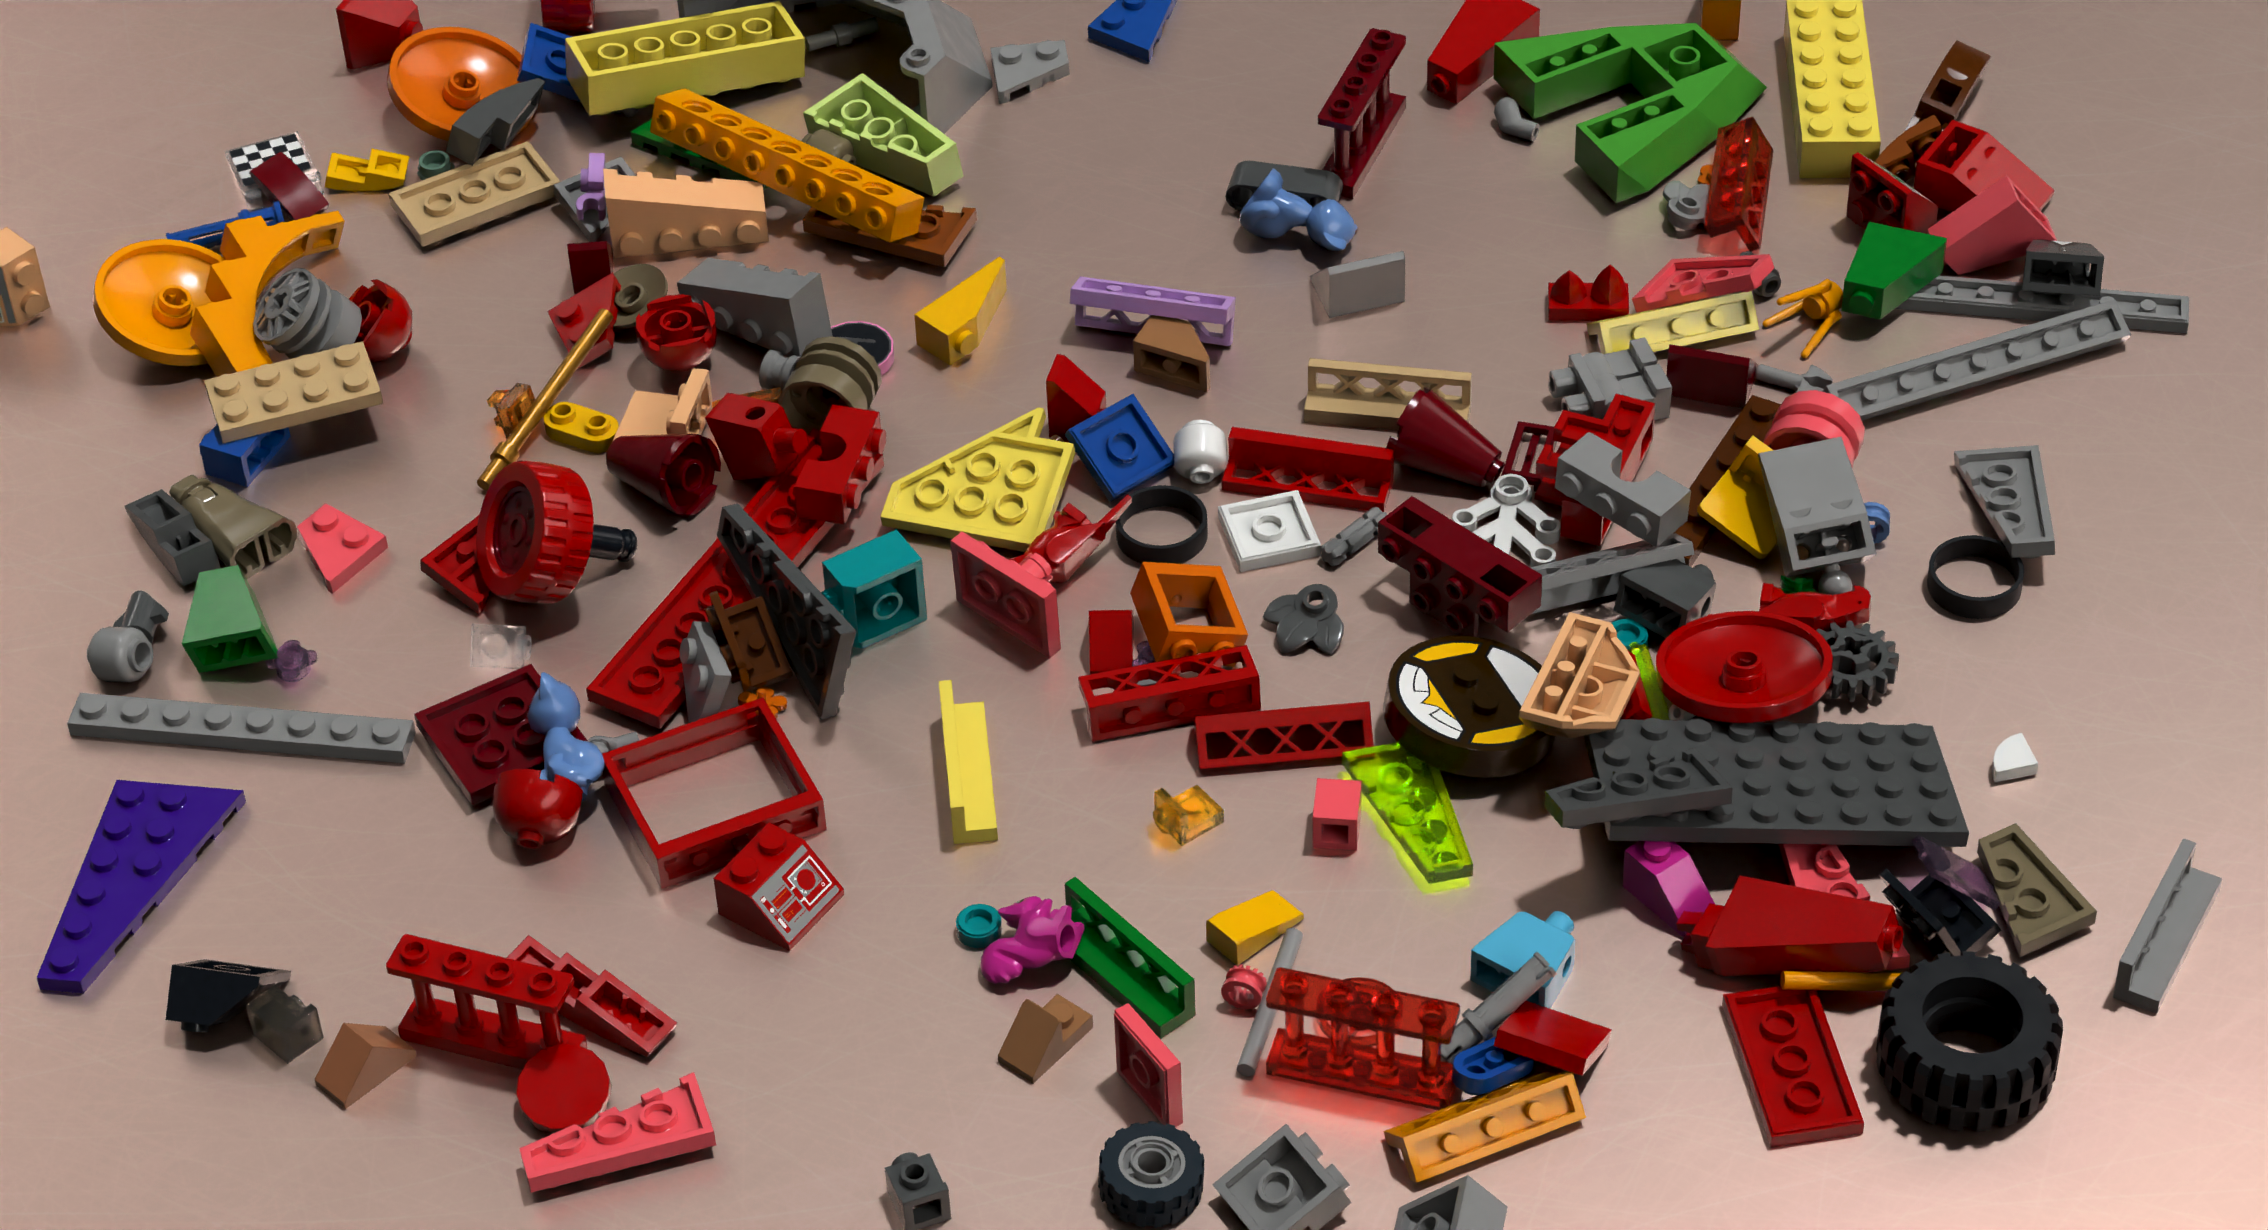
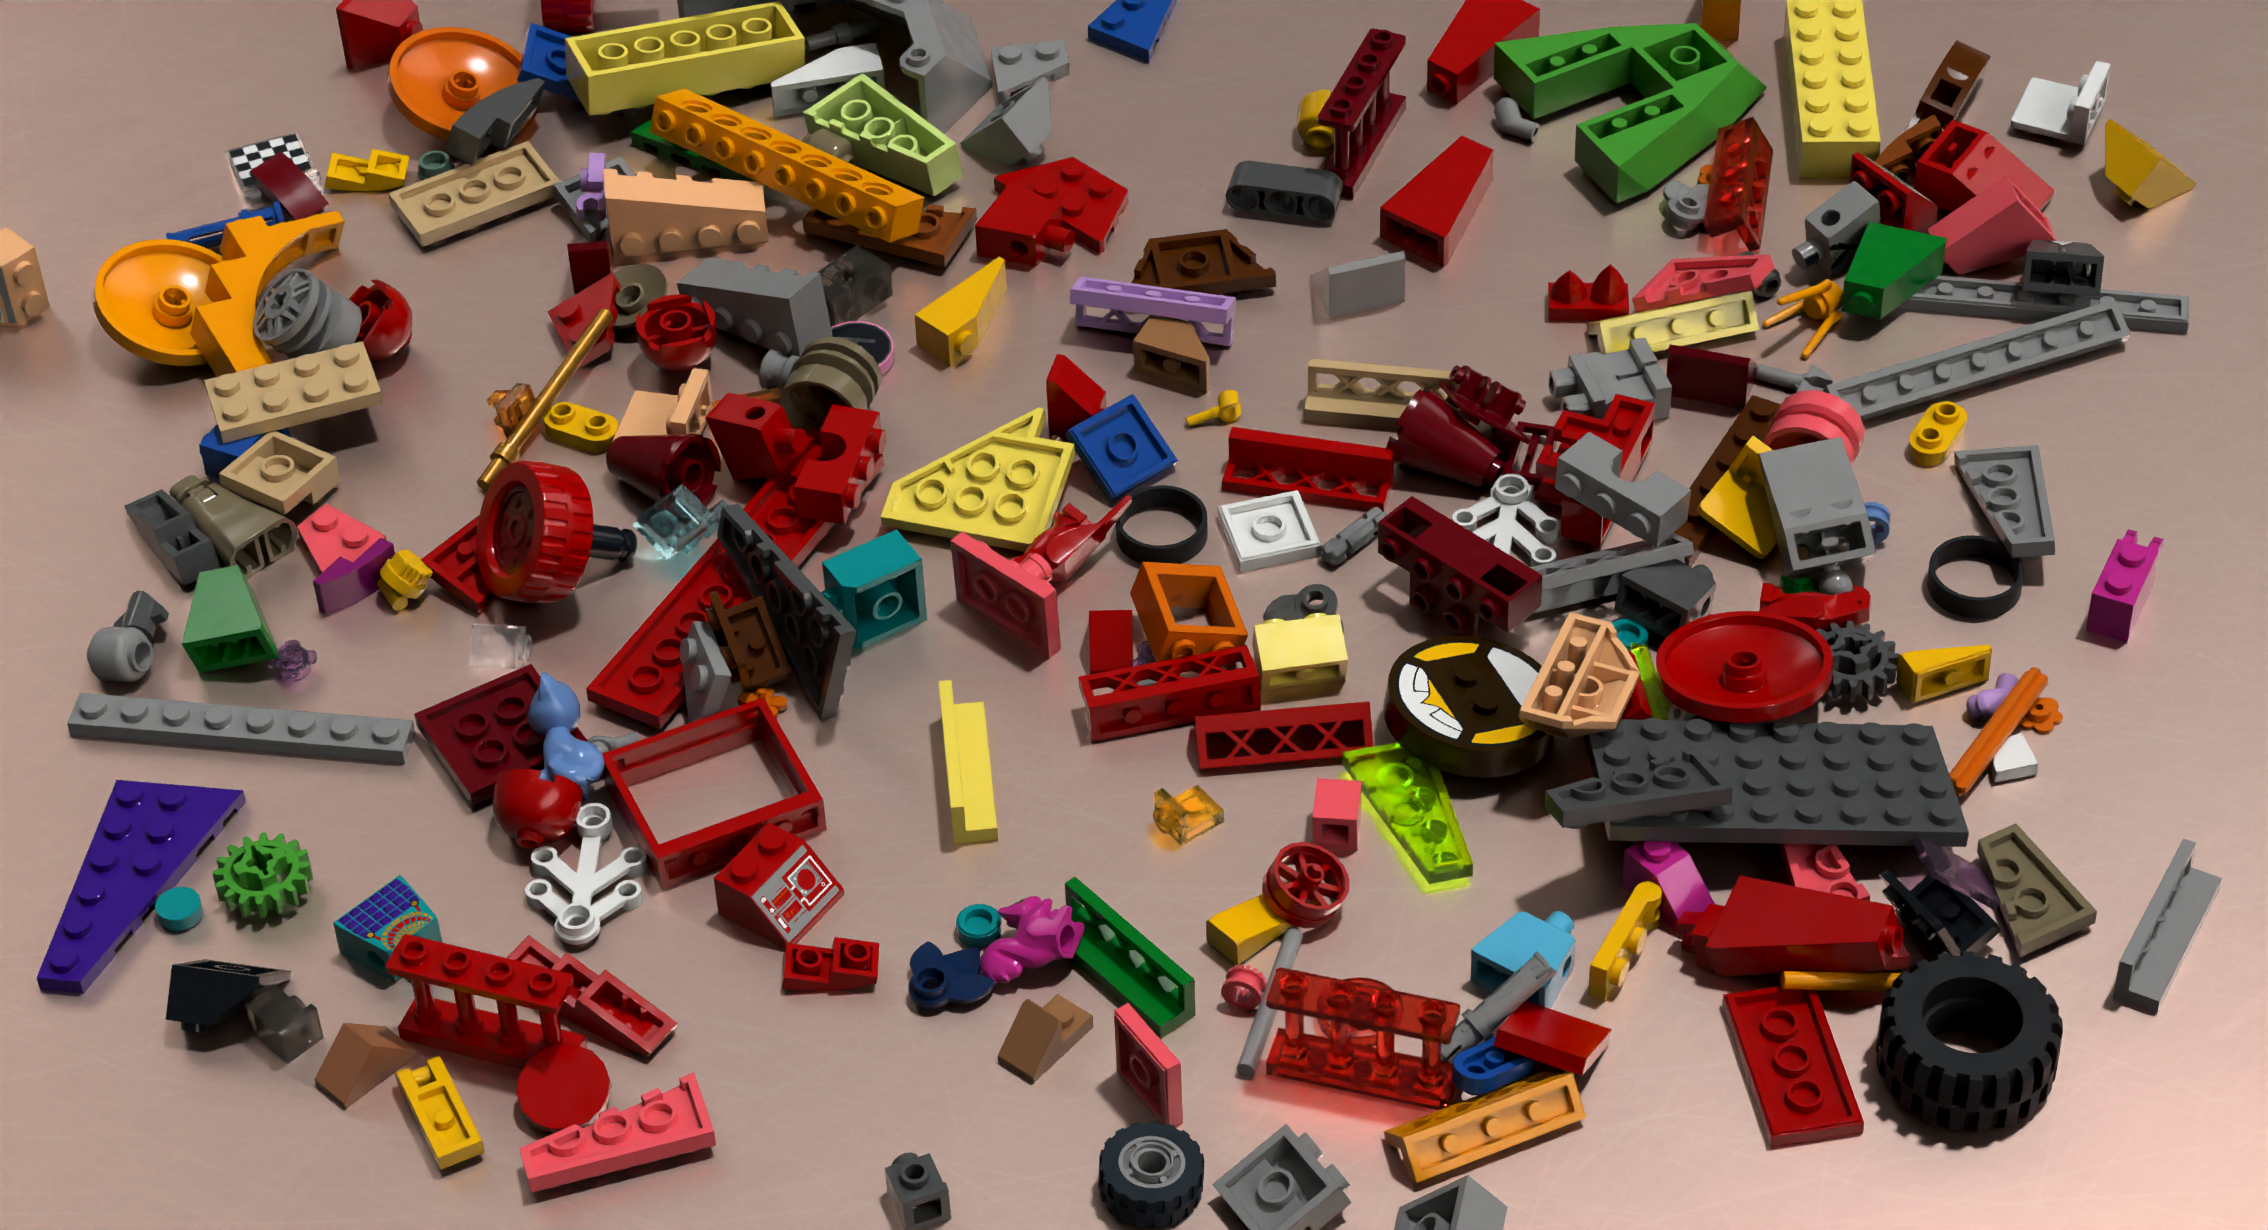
white head [1173,420,1228,484] -> none
medium blue animal [1239,168,1358,251] -> none
none -> teal tile [155,887,203,931]
none -> bright green gear [212,832,313,919]
none -> tan plate [219,431,339,514]
none -> magenta slope [313,538,395,614]
none -> torso [333,875,443,981]
none -> yellow piece [377,549,433,611]
none -> yellow plate [395,1056,485,1170]
none -> white plant [525,803,648,945]
none -> clear light blue bracket [632,483,729,560]
none -> white slope [771,42,885,117]
none -> red slope [781,937,879,991]
none -> clear smoke brick [817,245,893,327]
none -> dark blue plate [908,942,995,1008]
none -> light grey slope [960,77,1051,166]
none -> red torso [975,182,1075,266]
none -> red wing [994,157,1129,254]
none -> reddish brown wing [1132,229,1276,295]
none -> yellow hand [1185,390,1241,427]
none -> light yellow brick [1252,613,1348,690]
none -> red wheel [1262,842,1349,928]
none -> yellow head [1296,89,1334,148]
none -> red slope [1380,136,1494,268]
none -> dark red hinge [1438,365,1530,444]
none -> yellow plate [1588,881,1662,1001]
none -> light grey torso [1792,181,1881,276]
none -> yellow slope [1896,644,1992,704]
none -> yellow plate [1908,401,1967,466]
none -> orange axle [1949,667,2048,797]
none -> lavender arm [1966,673,2018,719]
none -> white bracket [2010,61,2111,145]
none -> orange plant [2019,697,2063,734]
none -> dark pink hinge [2086,529,2164,642]
none -> yellow slope [2105,118,2197,209]

